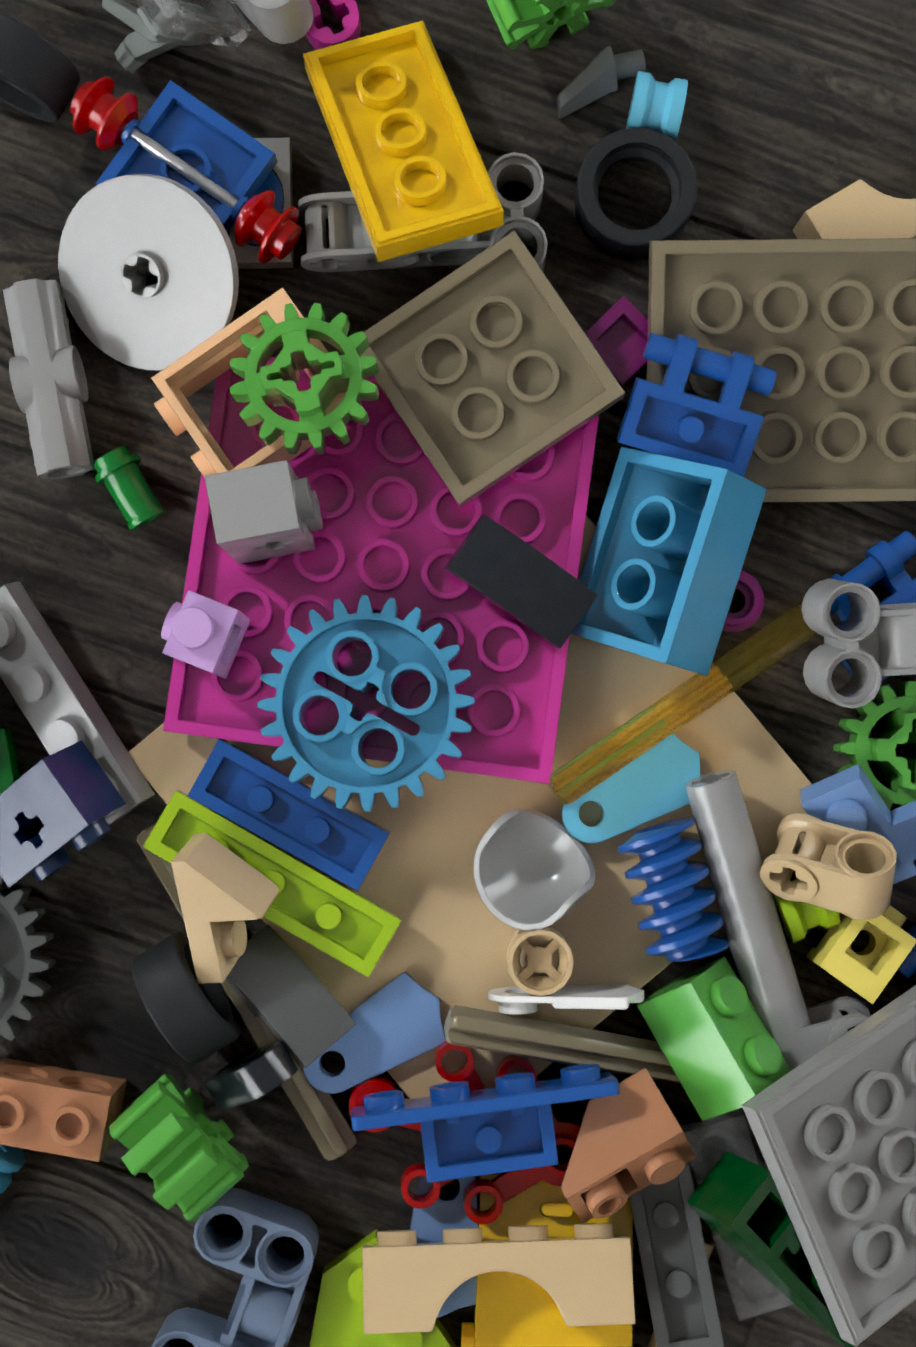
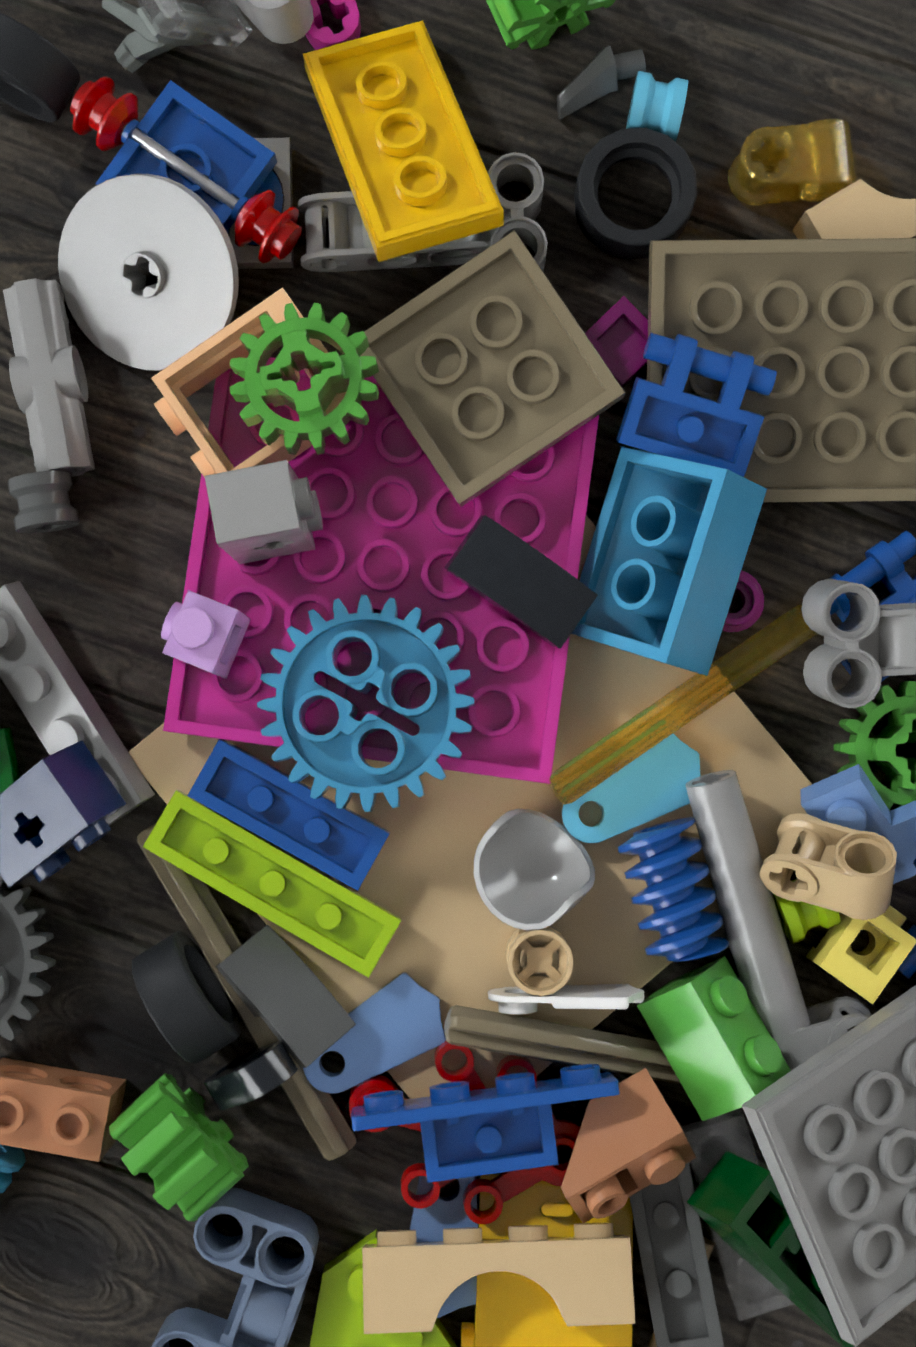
green pin [93,446,167,531] -> none
tan slope [171,833,279,984] -> none
none -> dark grey wheel [7,470,80,534]
none -> clear yellow piece [728,119,857,206]

